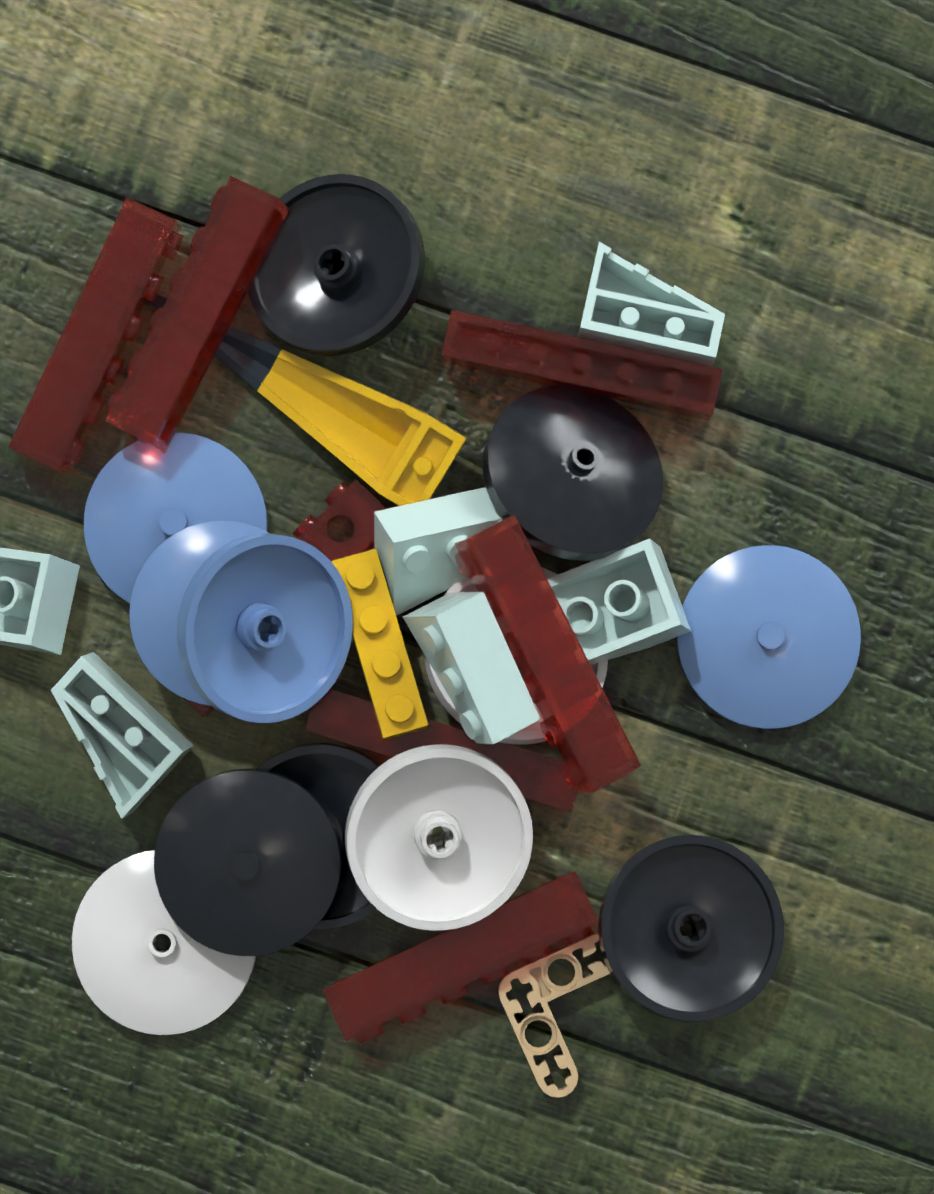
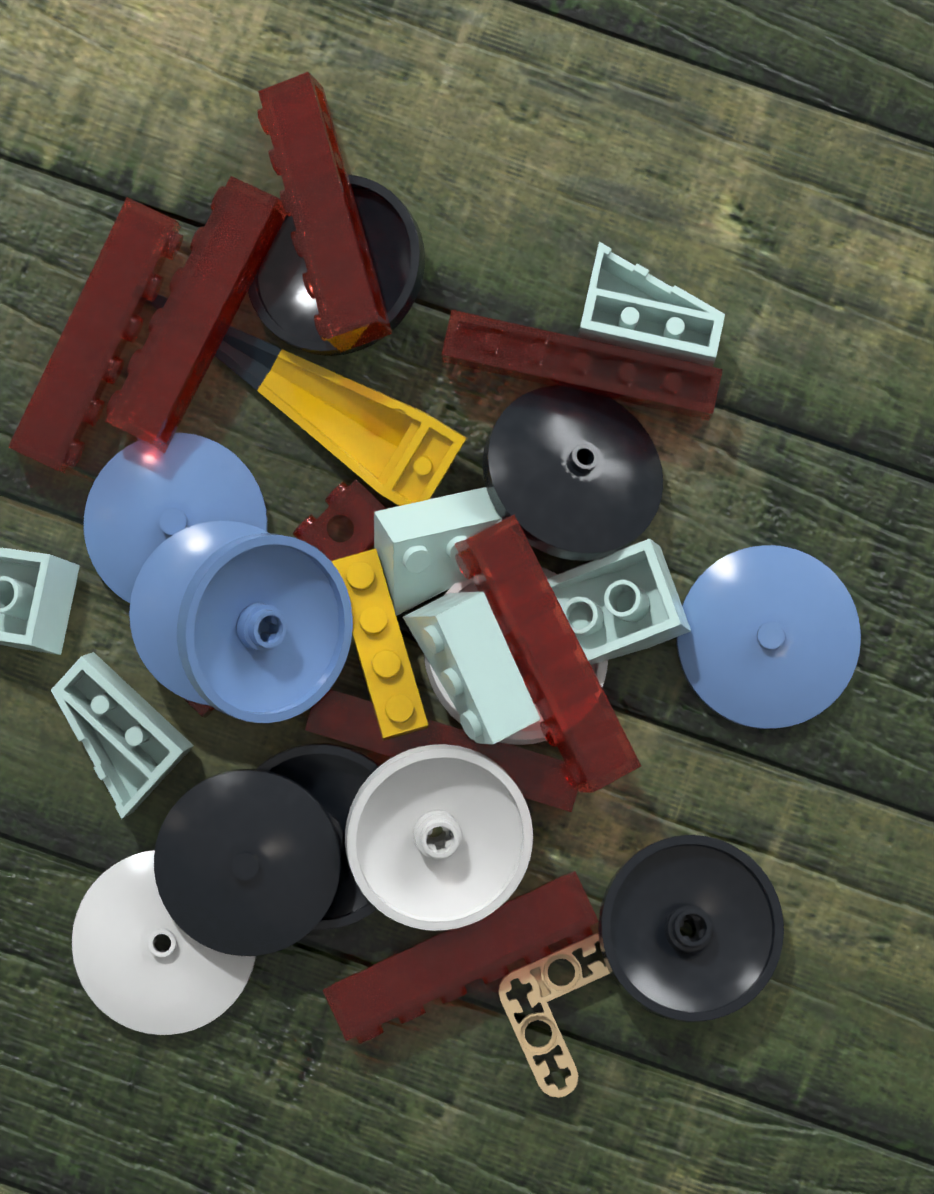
none -> clear red brick [257,72,392,352]

